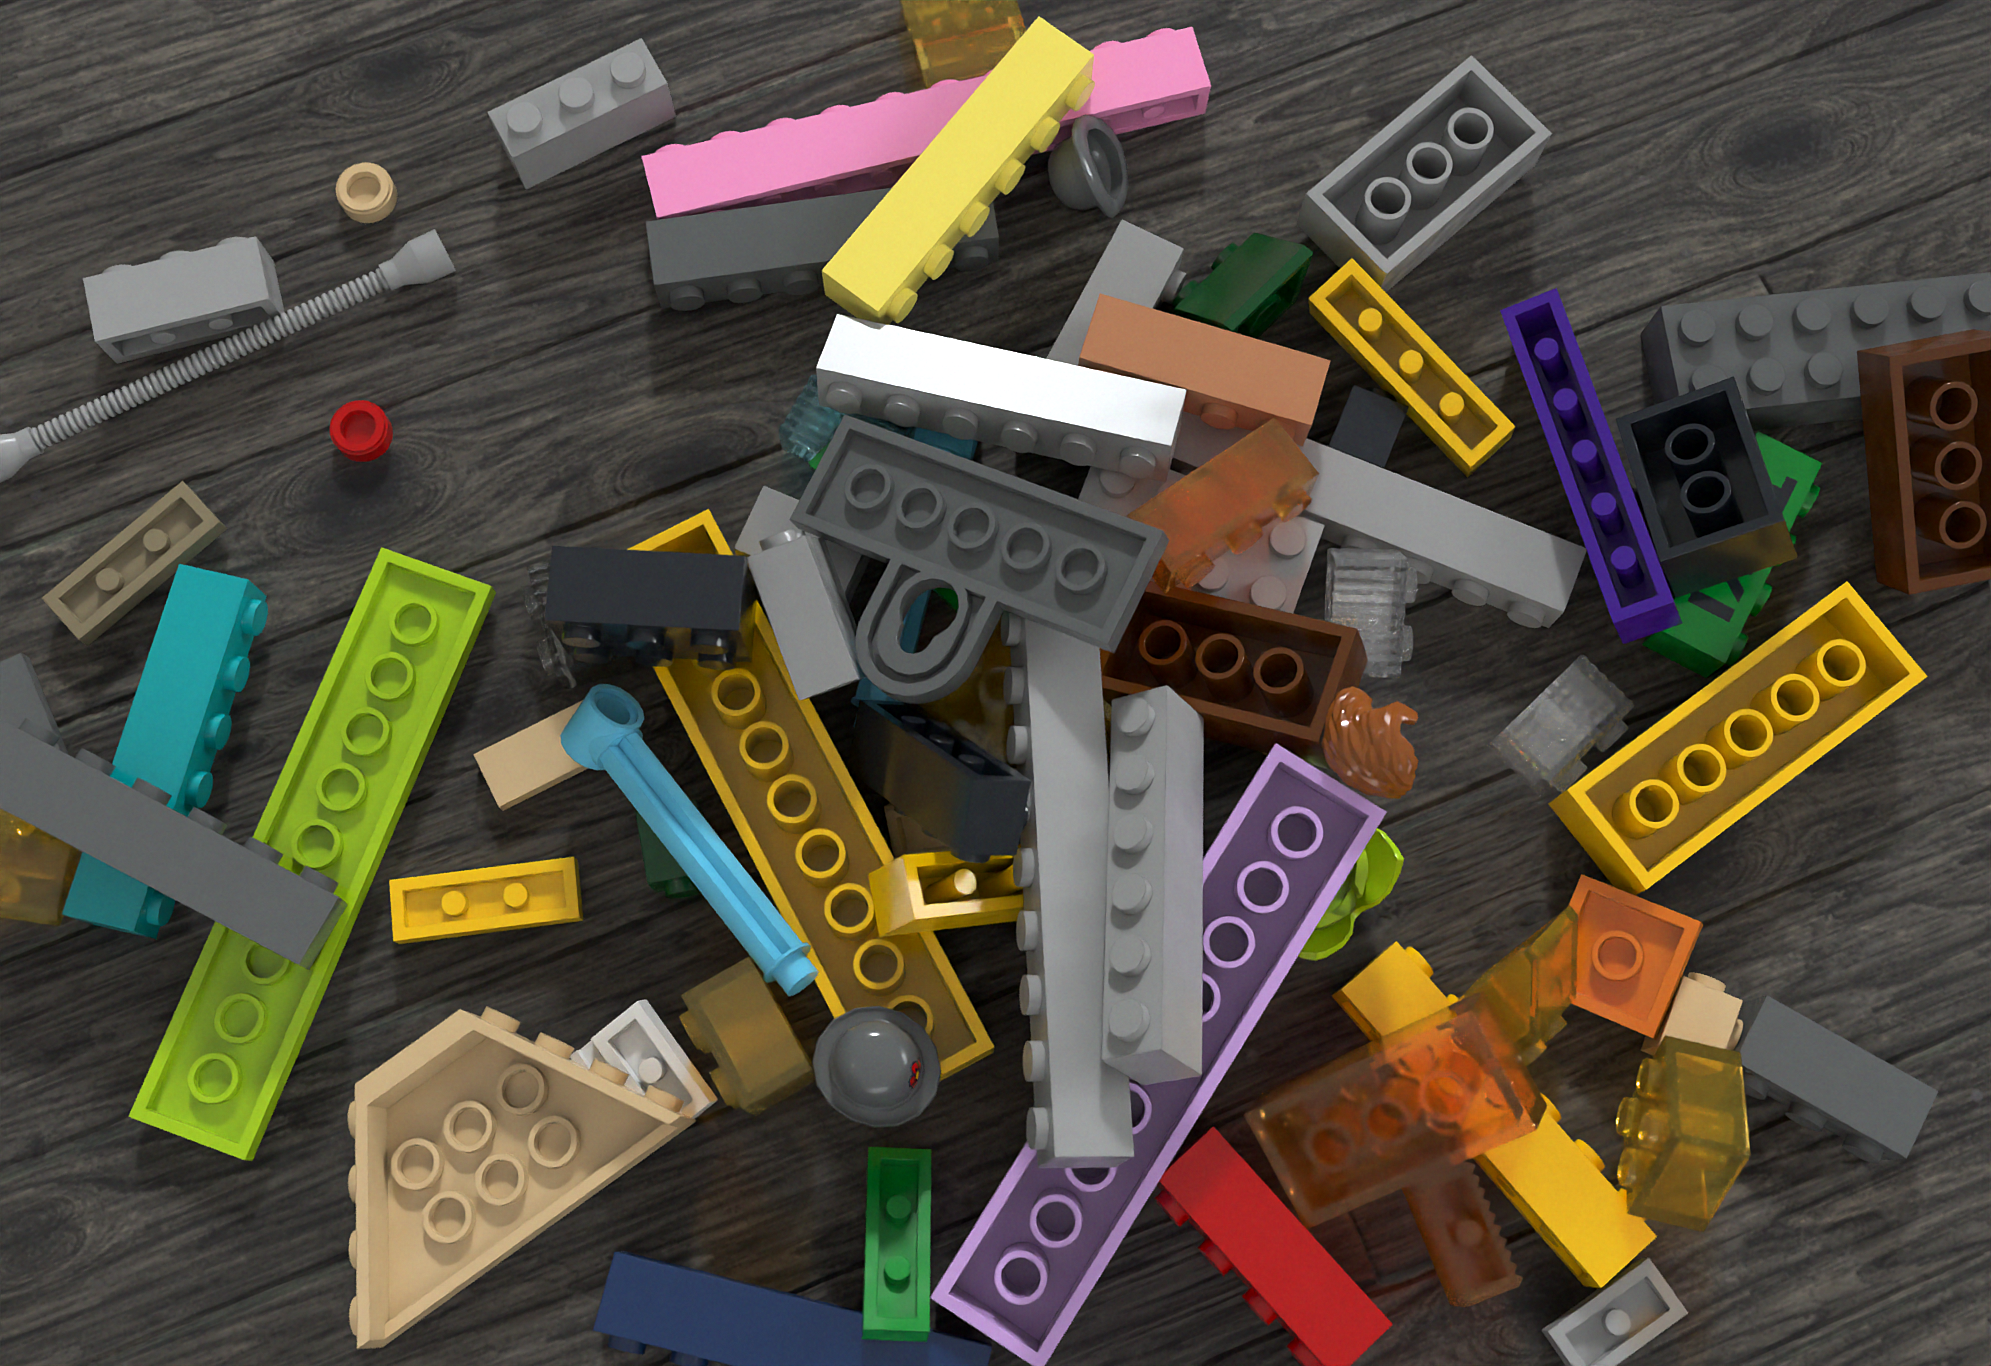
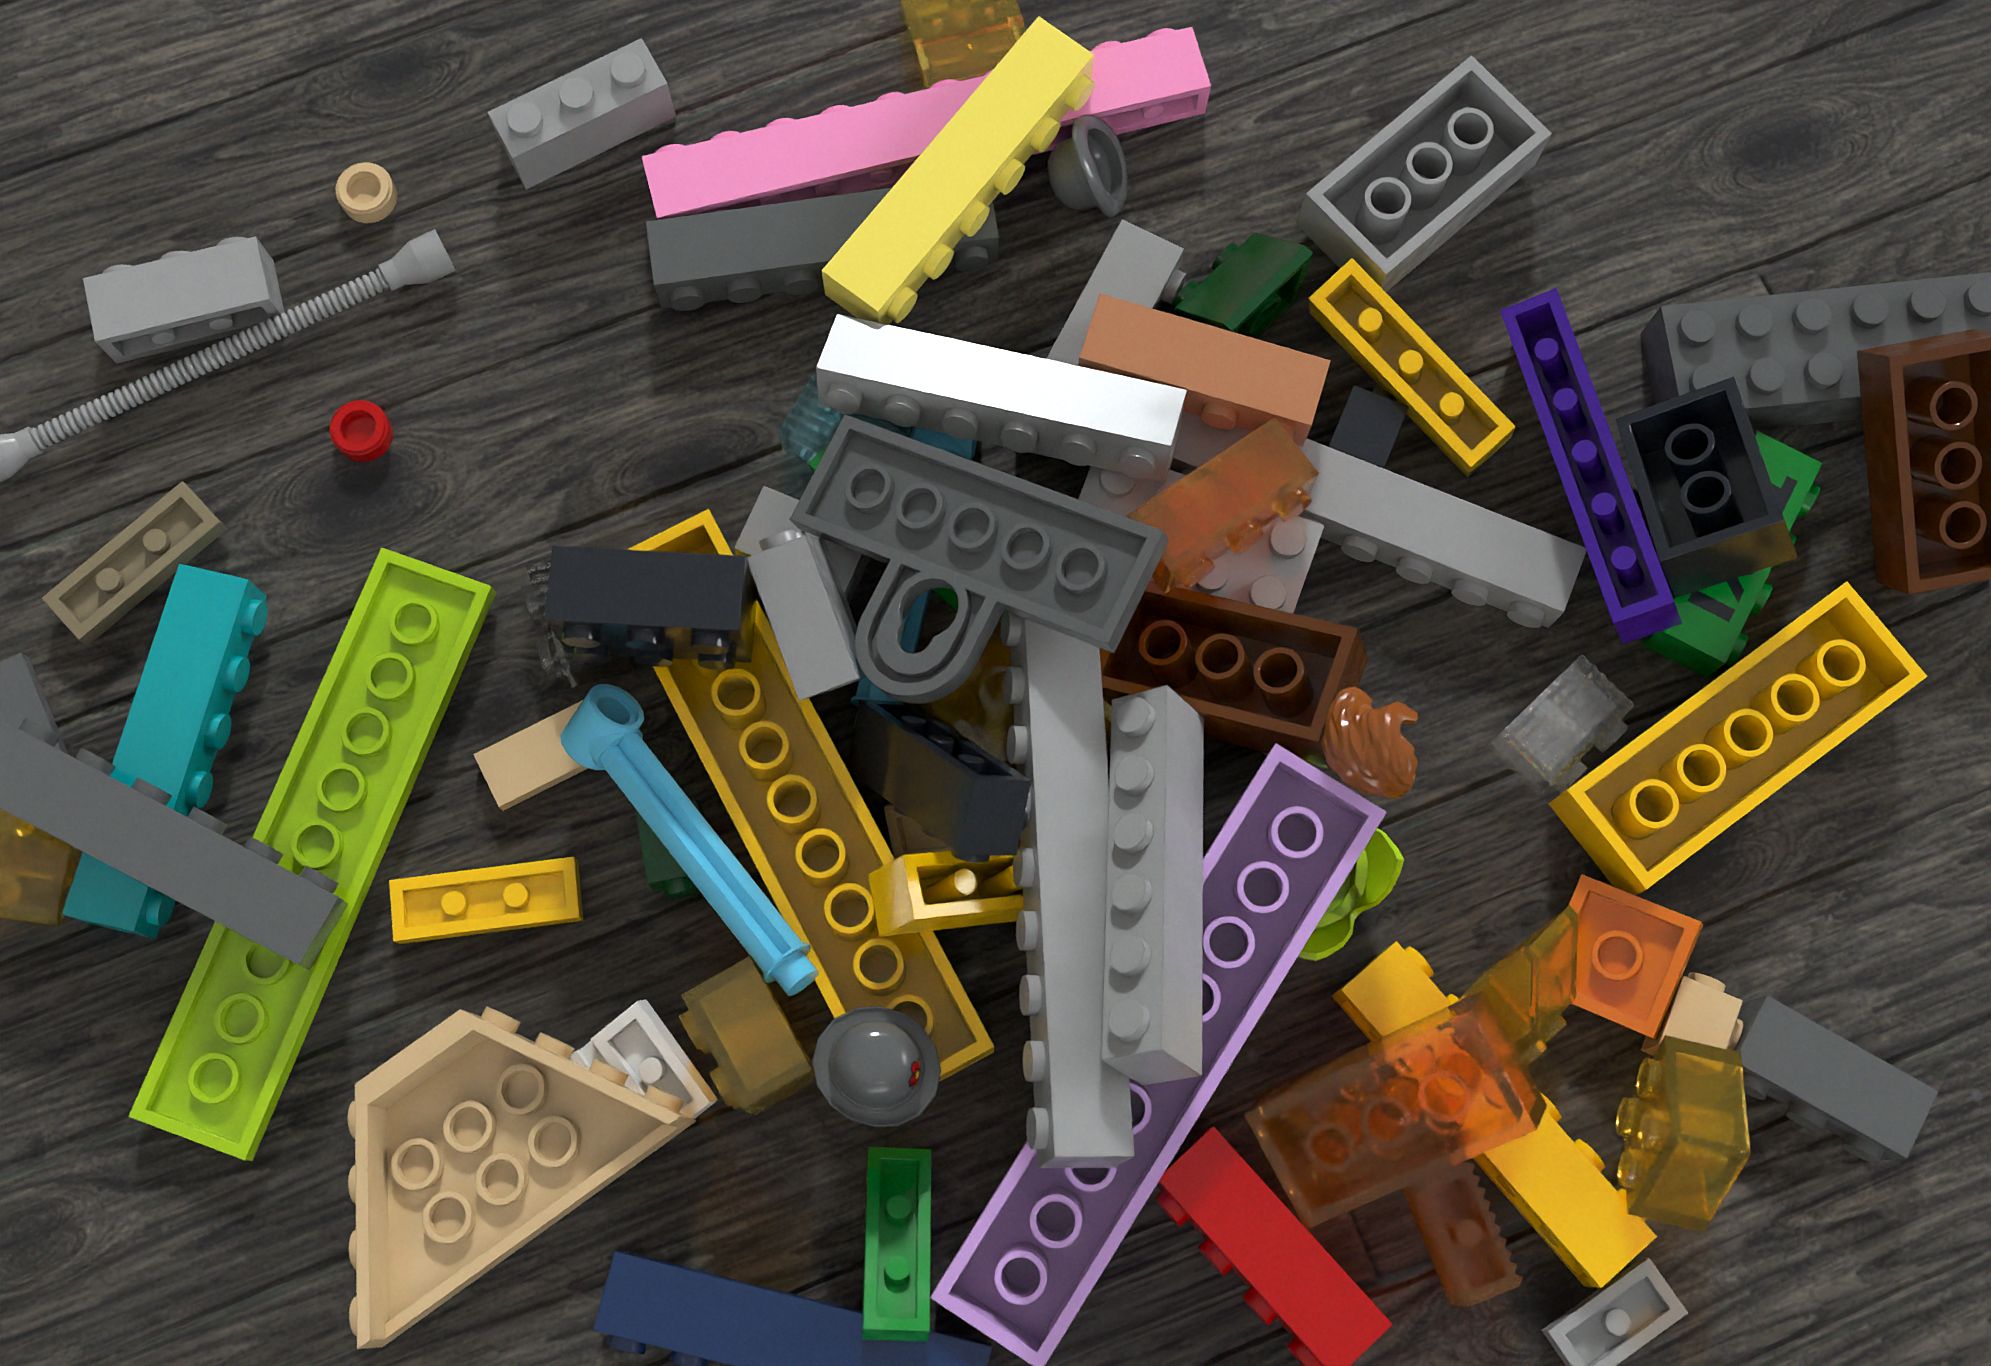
clear brick [1323,548,1417,678] -> none

